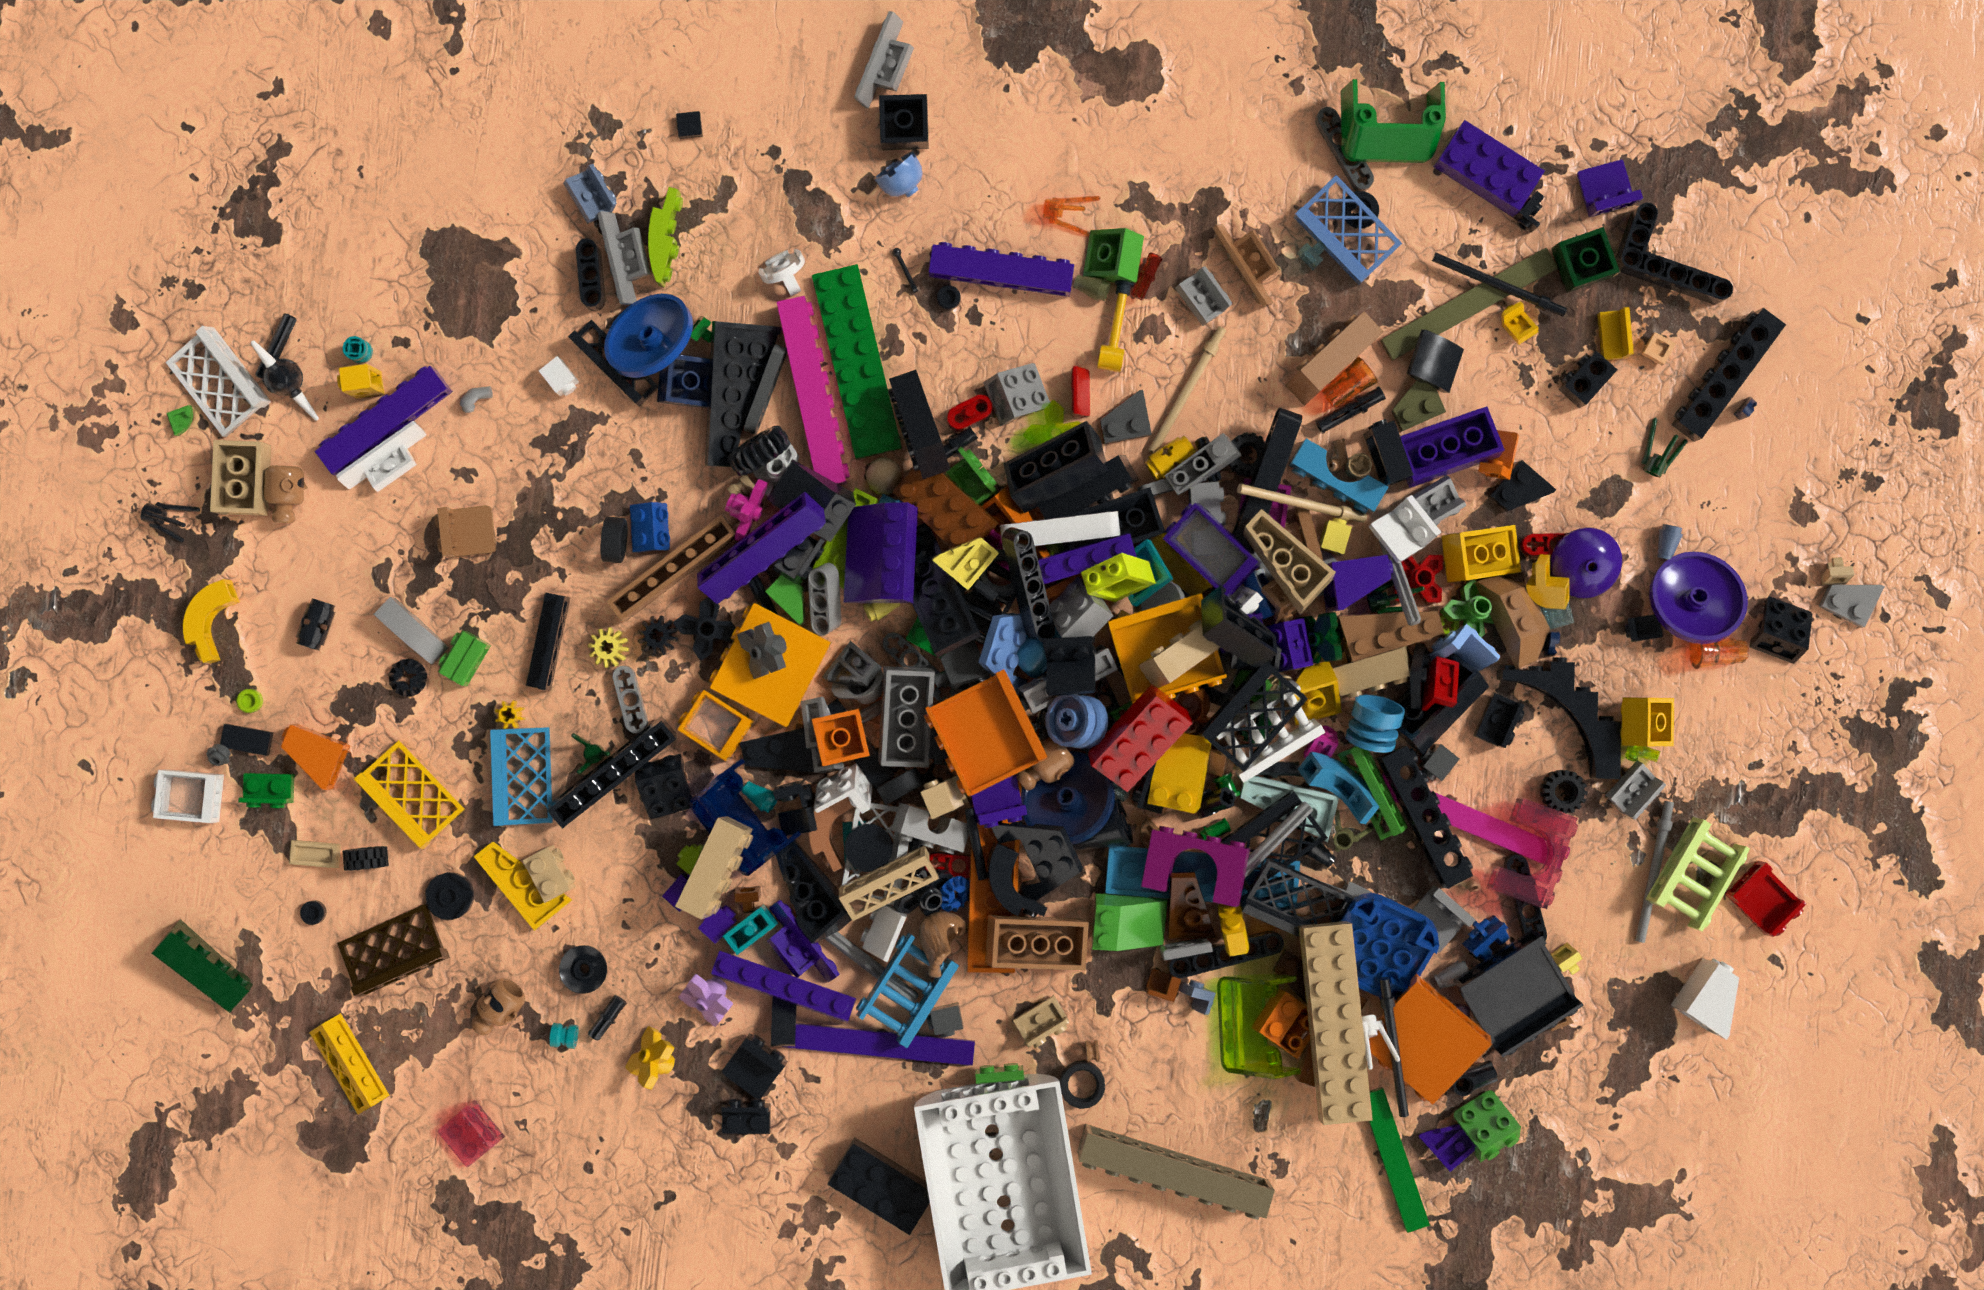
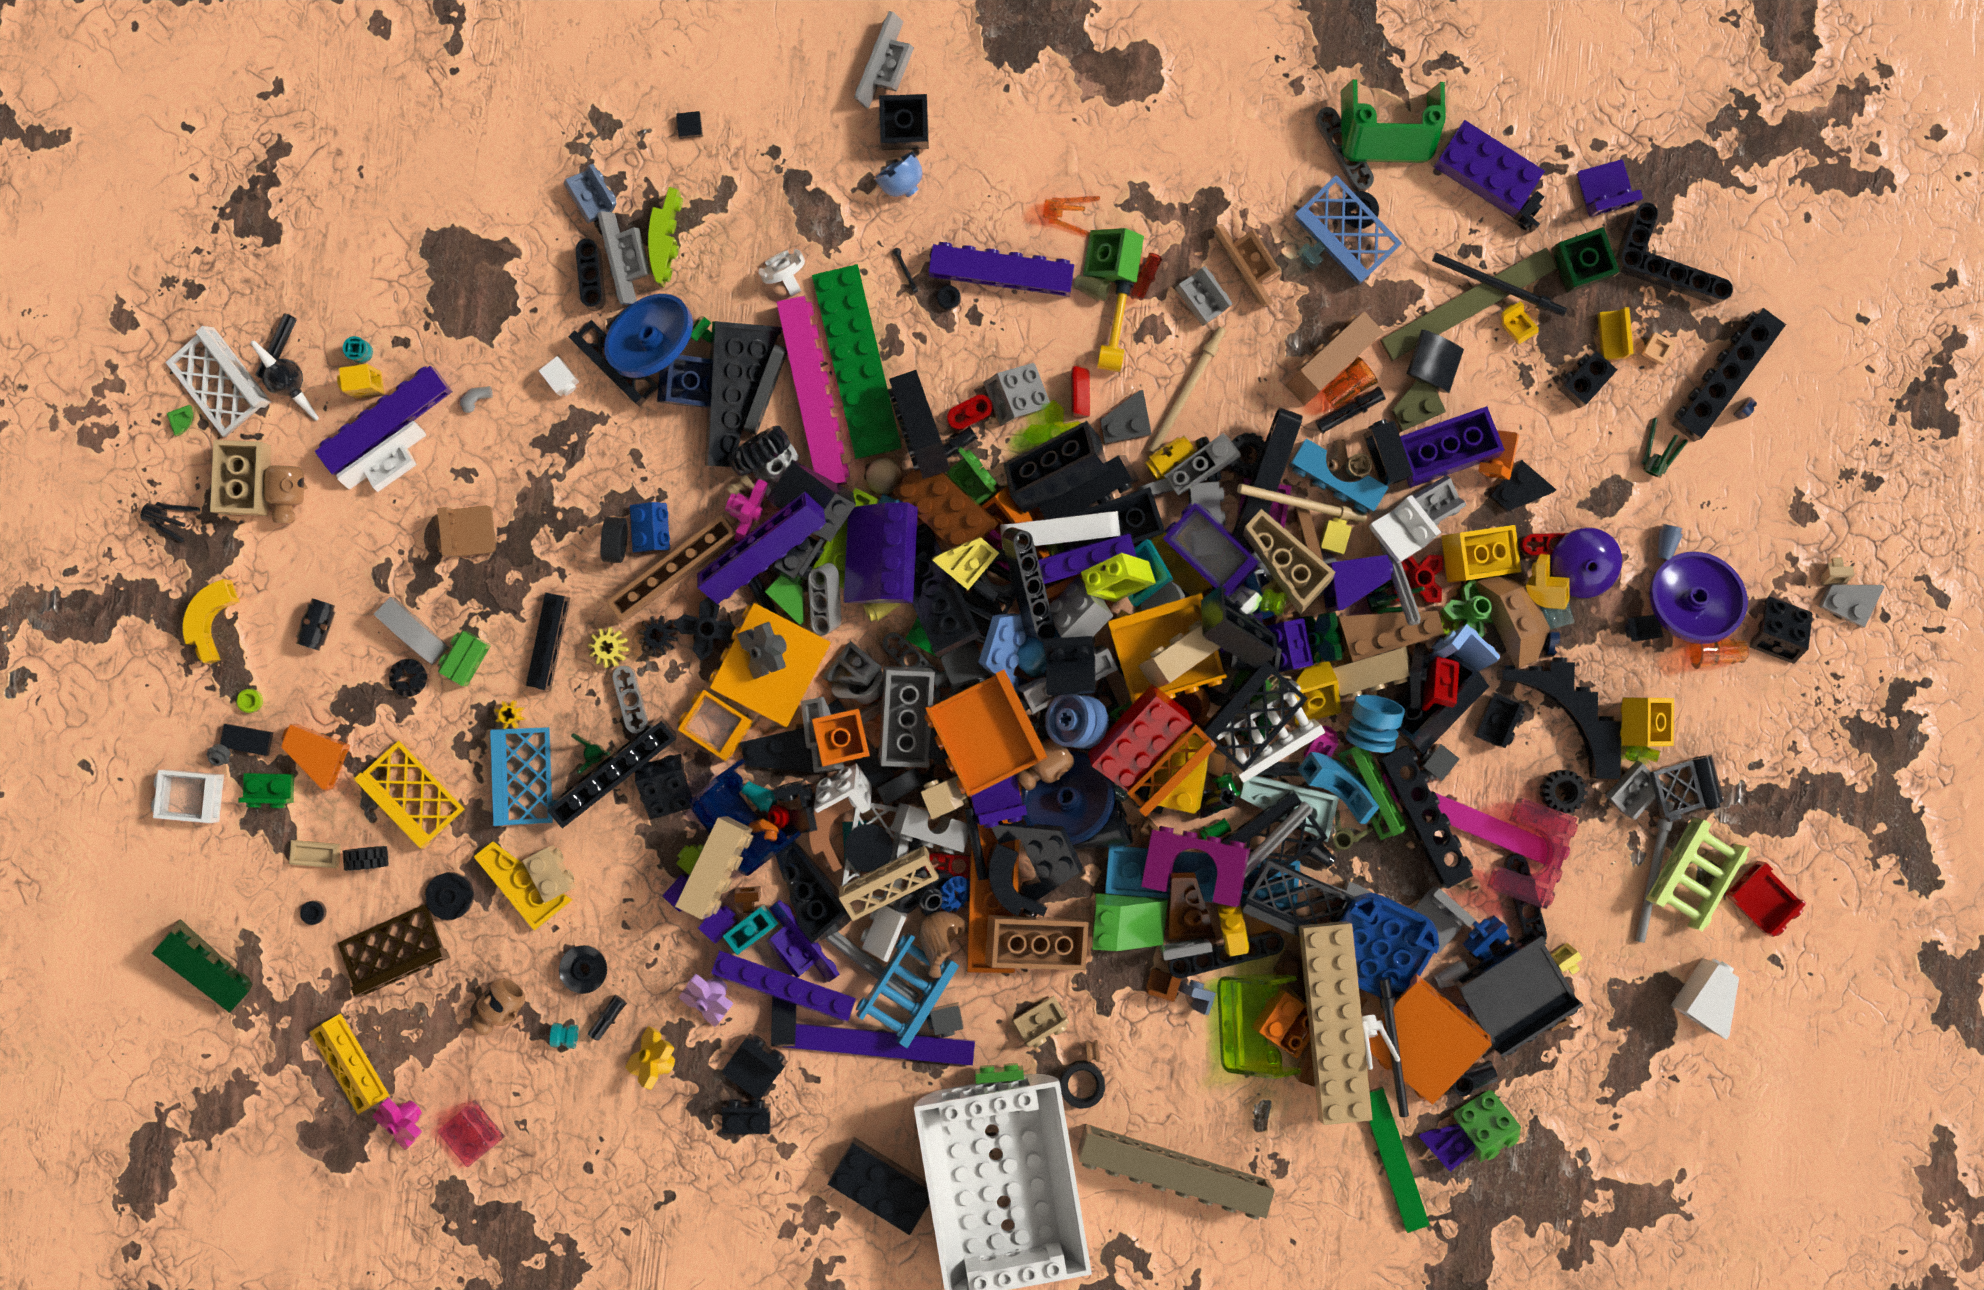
none -> dark pink plant [372,1097,422,1150]
none -> orange arm [749,819,779,841]
none -> red plate [768,805,790,829]
none -> orange fence [1127,724,1217,817]
none -> clear neon green wheel [1260,588,1287,616]
none -> black piece [1649,754,1724,822]

